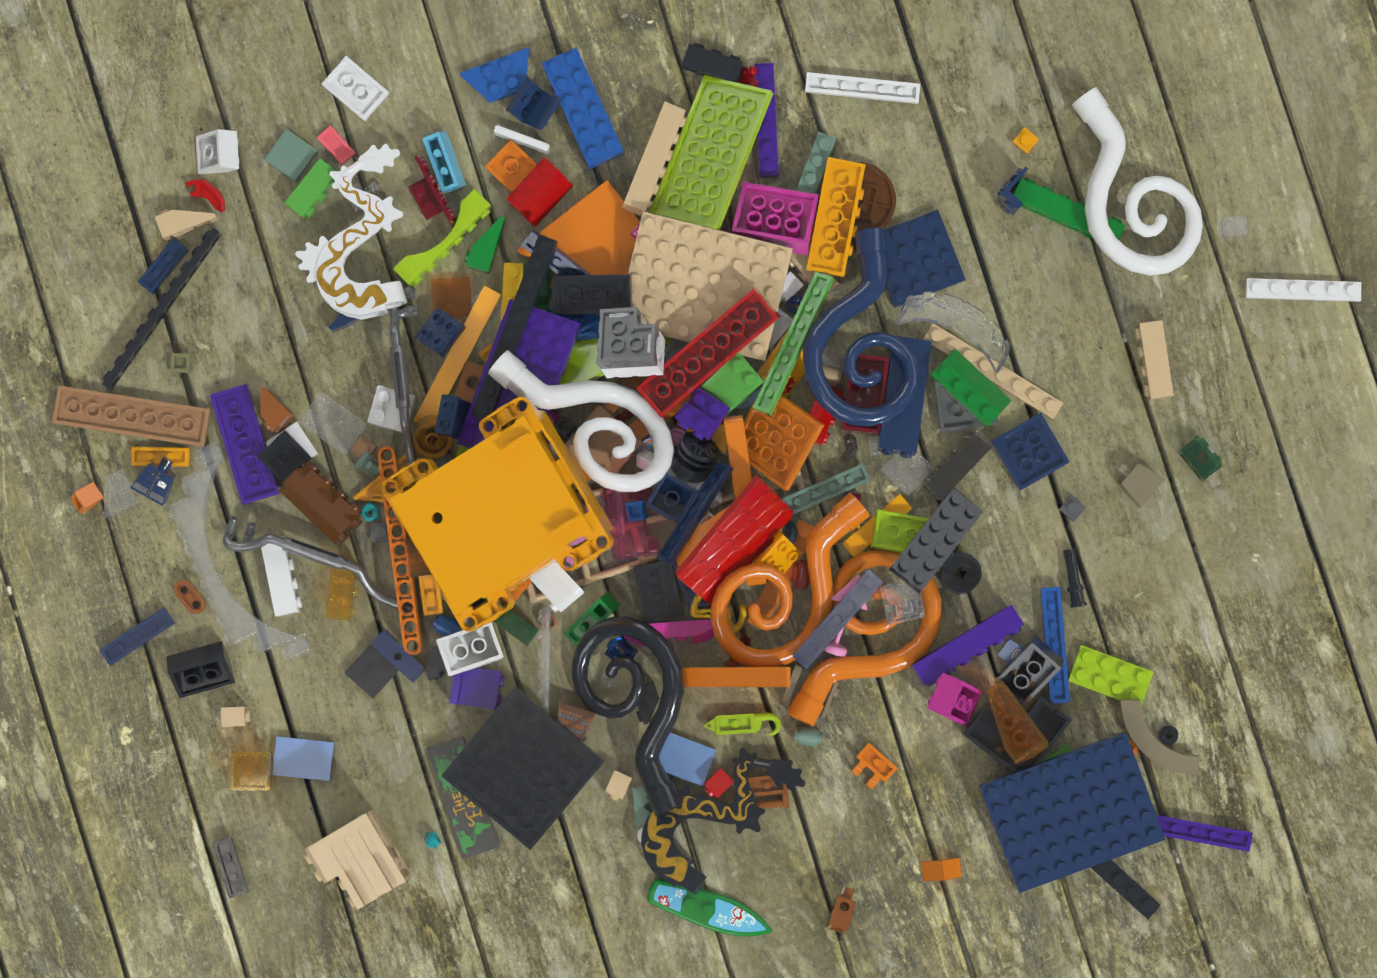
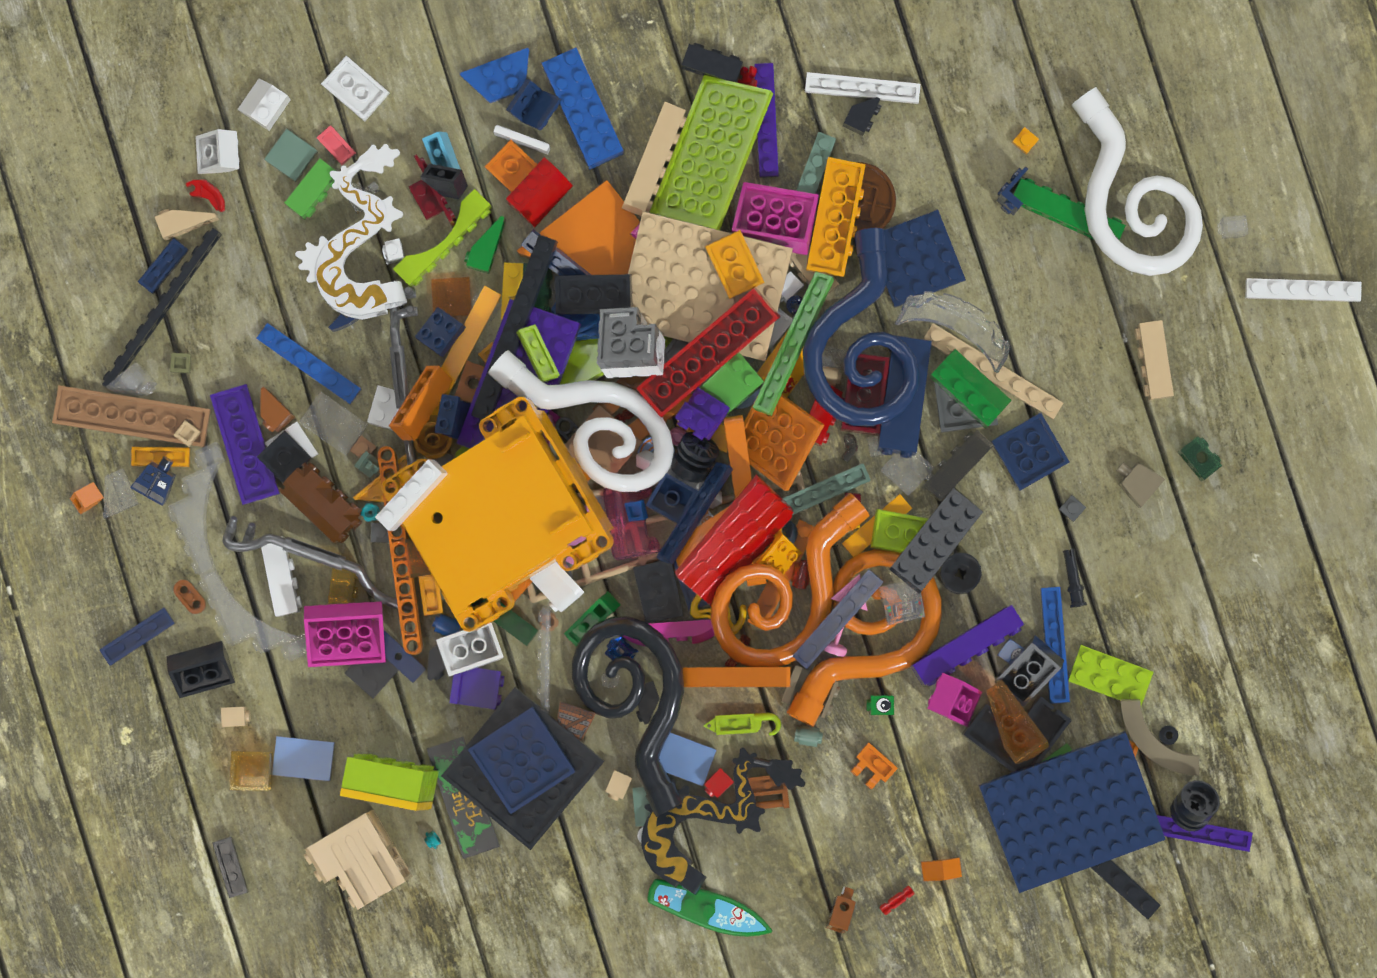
none -> clear slope [106,362,157,396]
none -> tan tile [174,420,201,447]
none -> white slope [237,79,290,131]
none -> blue plate [256,323,361,405]
none -> dark pink slope [304,601,386,667]
none -> lime piece [340,754,439,811]
none -> white brick [375,459,448,531]
none -> white brick [382,239,405,264]
none -> orange brick [389,366,453,441]
none -> black slope [420,163,468,200]
none -> dark blue plate [468,706,576,814]
none -> lime tile [517,324,560,383]
none -> light orange tile [705,230,765,299]
none -> black slope [843,97,882,136]
none -> green brick [866,696,894,715]
none -> red axle [879,886,915,915]
none -> black wheel [1170,780,1220,832]

